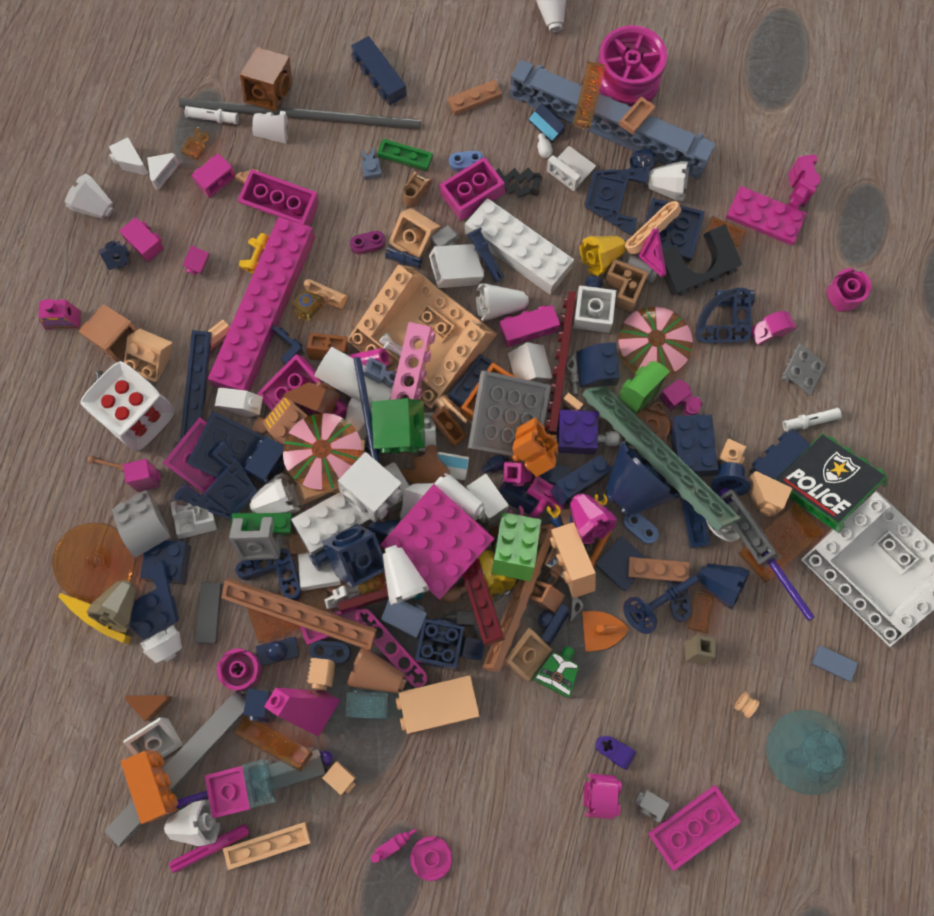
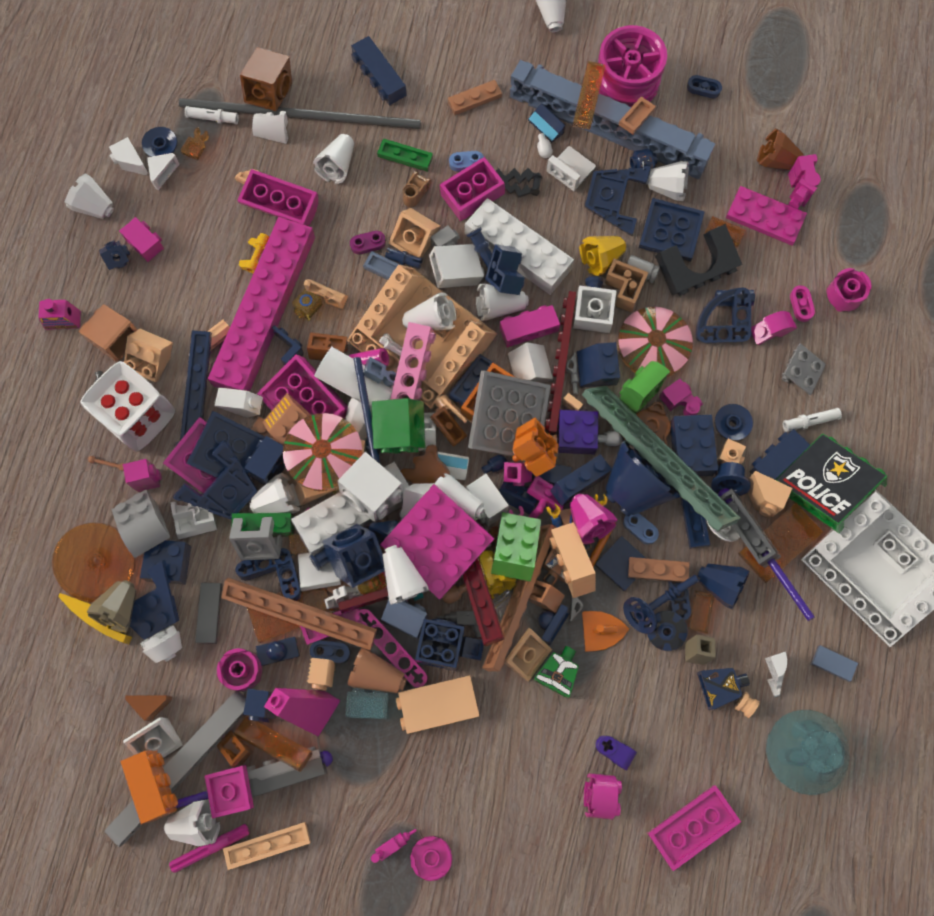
dark pink brick [183,245,210,276] -> none
dark pink brick [191,153,236,198] -> none
clear light blue brick [242,759,276,808] -> none
dark orange slope [283,381,340,414] -> none
light nougat brick [322,761,357,795] -> none
sand blue plate [361,148,382,180] -> none
light nougat plate [625,201,681,254] -> none
light grey brick [634,790,669,823] -> none
dark pink tile [638,228,666,277] -> none
none -> dark blue dish [142,127,177,157]
none -> dark orange slope [217,730,254,768]
none -> white cone [313,134,354,184]
none -> sand blue tile [363,251,400,280]
none -> white cone [402,292,456,330]
none -> dark blue brick [485,244,525,295]
none -> dish [647,610,688,651]
none -> dark blue plate [687,75,722,99]
none -> dark blue torso [697,668,750,710]
none -> dark blue dish [714,404,753,441]
none -> dark orange cone [757,128,804,170]
none -> white slope [765,652,787,697]
none -> dark pink plate [790,285,815,322]

